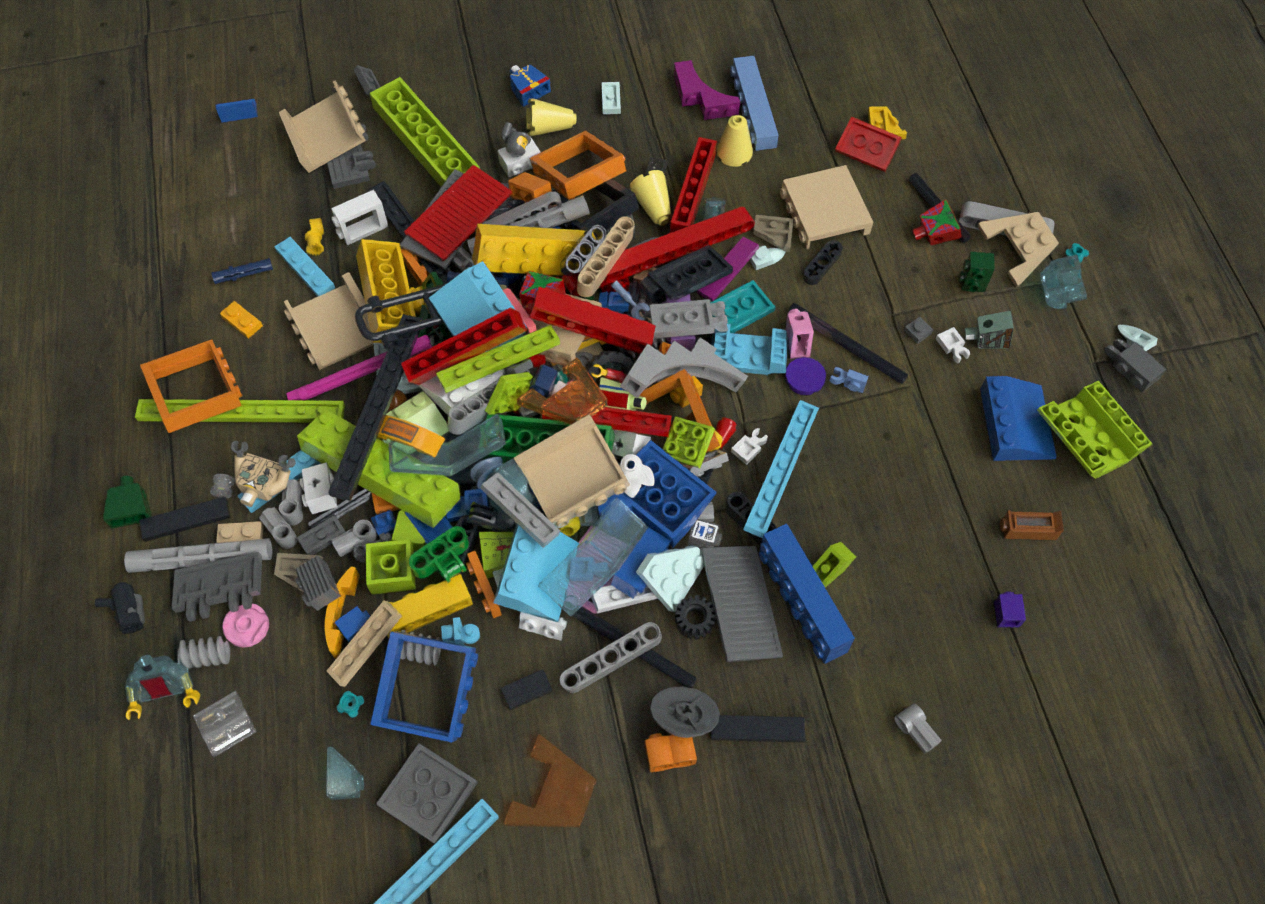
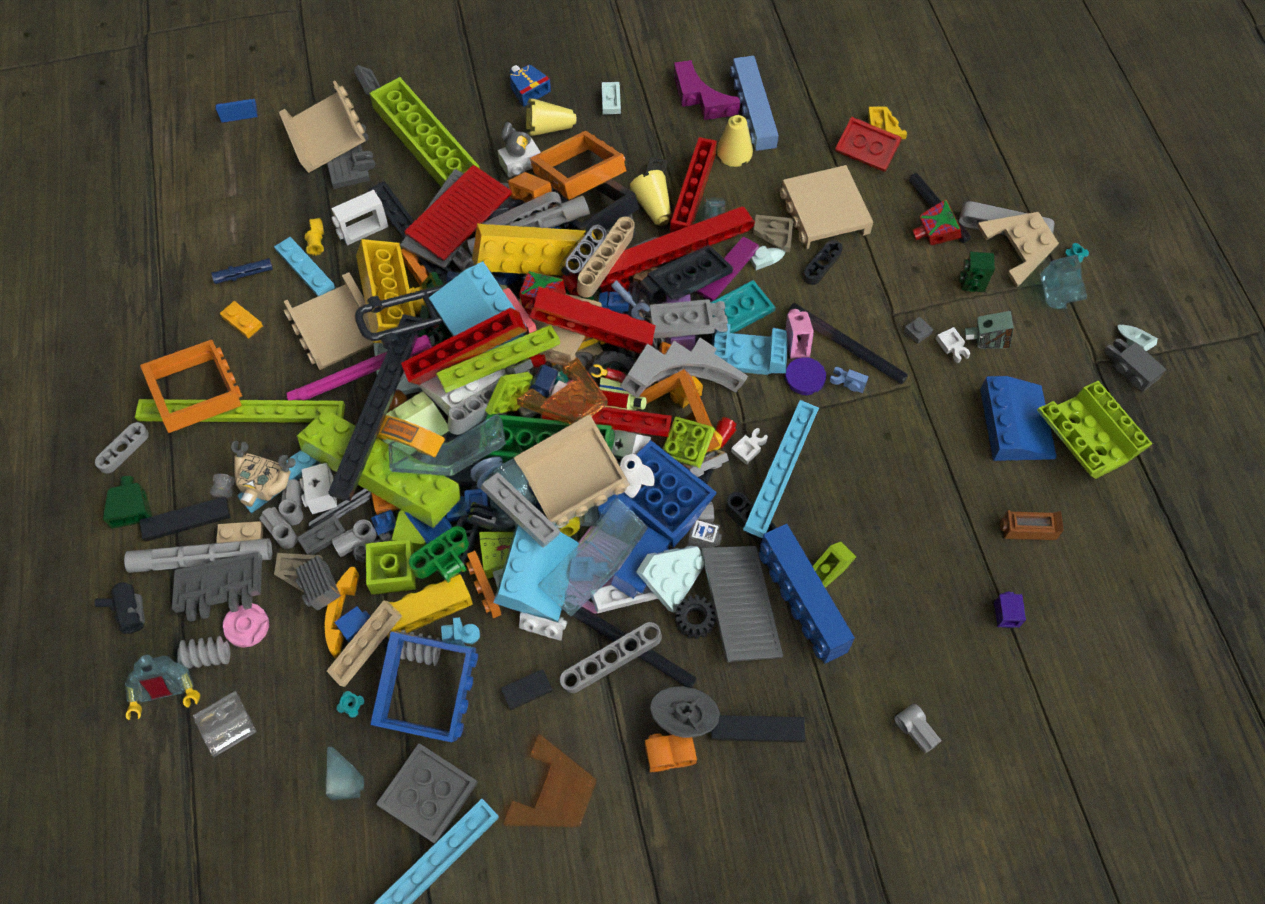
none -> light grey beam [95,422,149,473]

